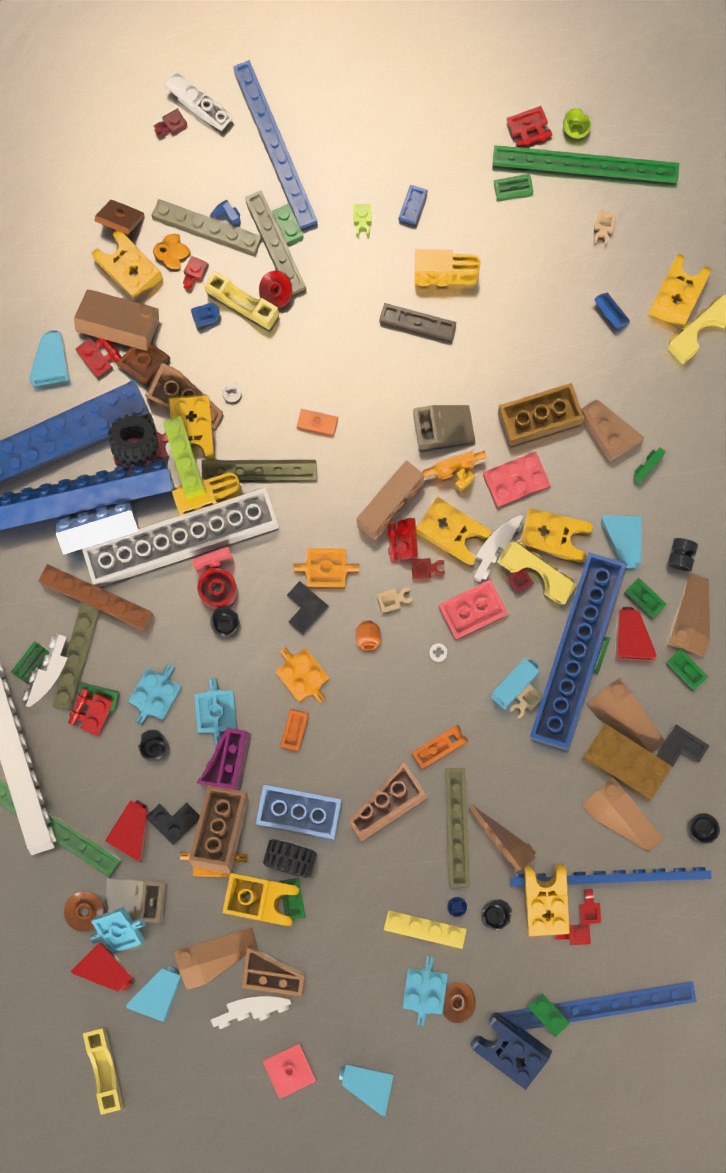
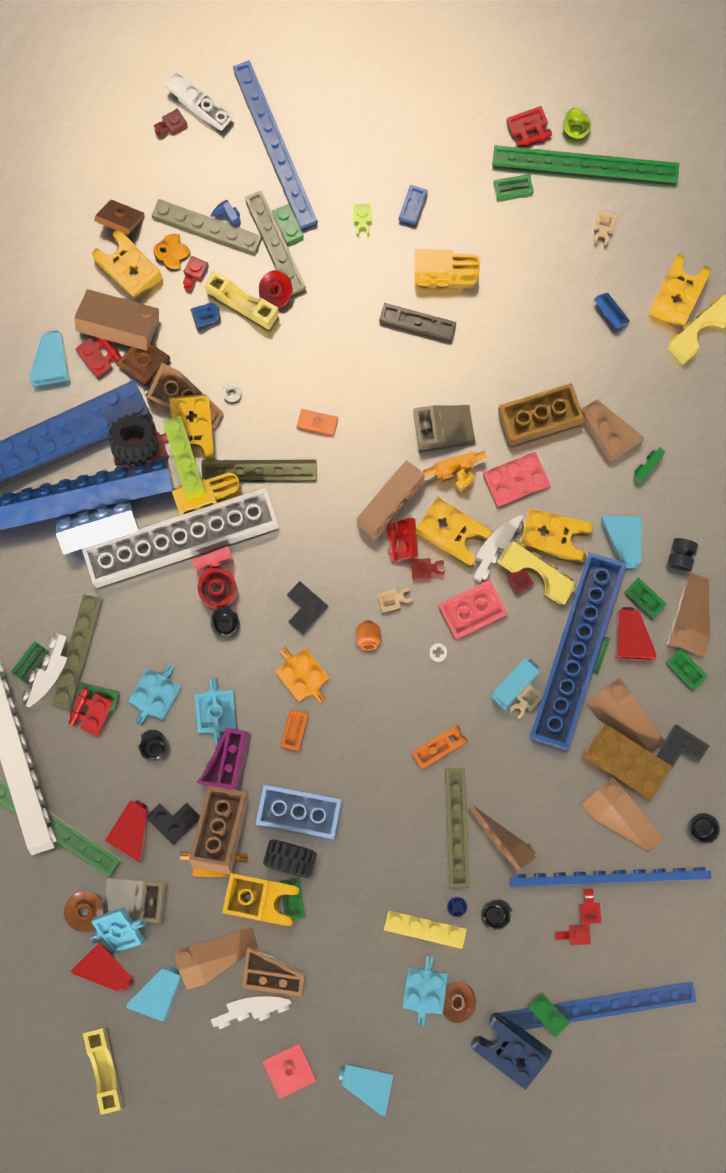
dark orange arch [39,564,154,633] -> none
light orange plate [293,548,359,587] -> none
nougat wedge [348,762,427,842] -> none
yellow brick [524,863,569,936] -> none

